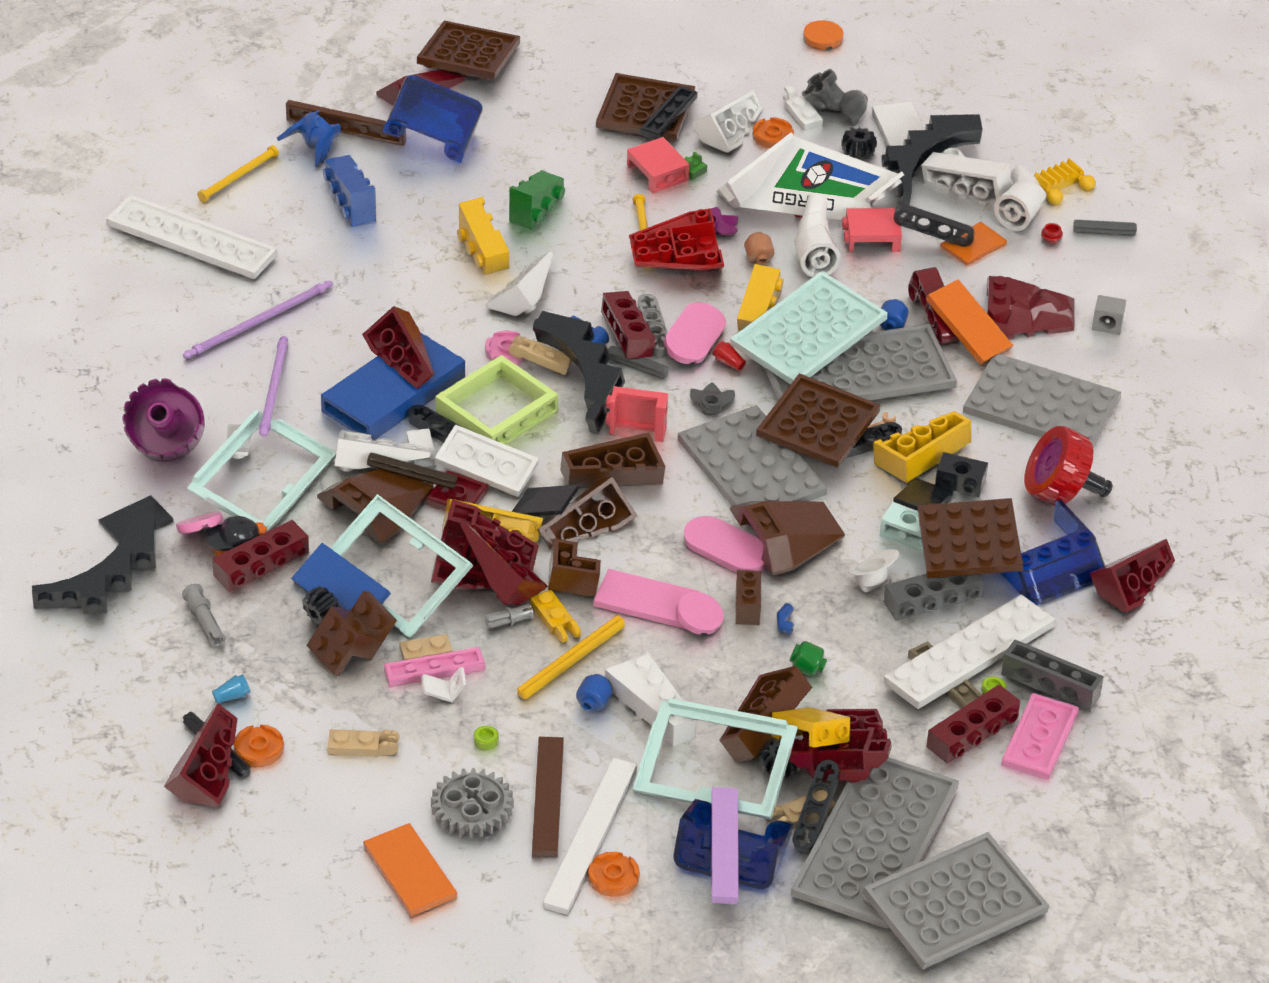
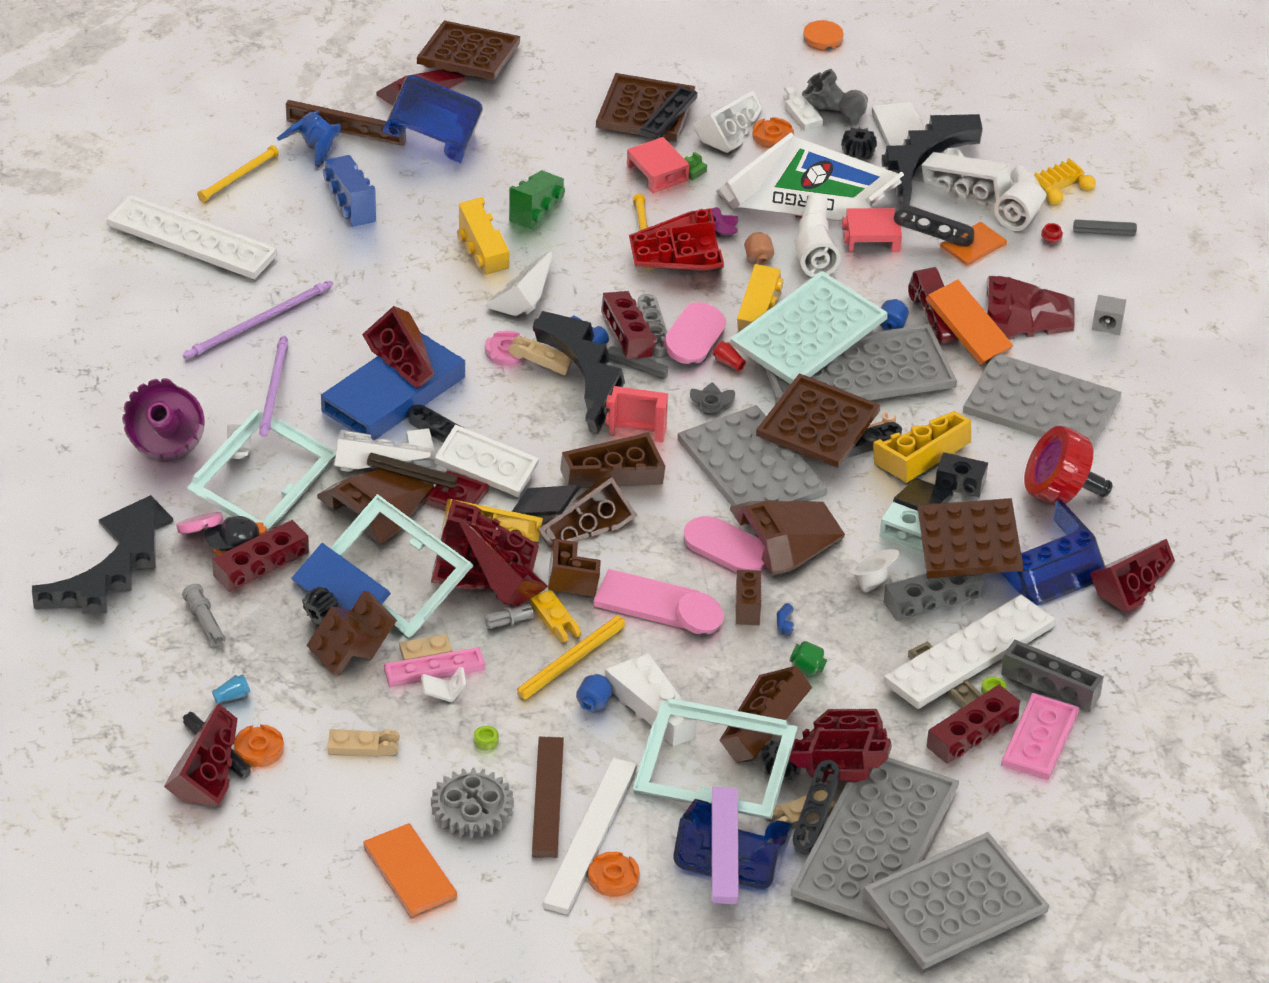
yellowish green window [435,355,558,445] -> none
yellow panel [772,707,850,747] -> none

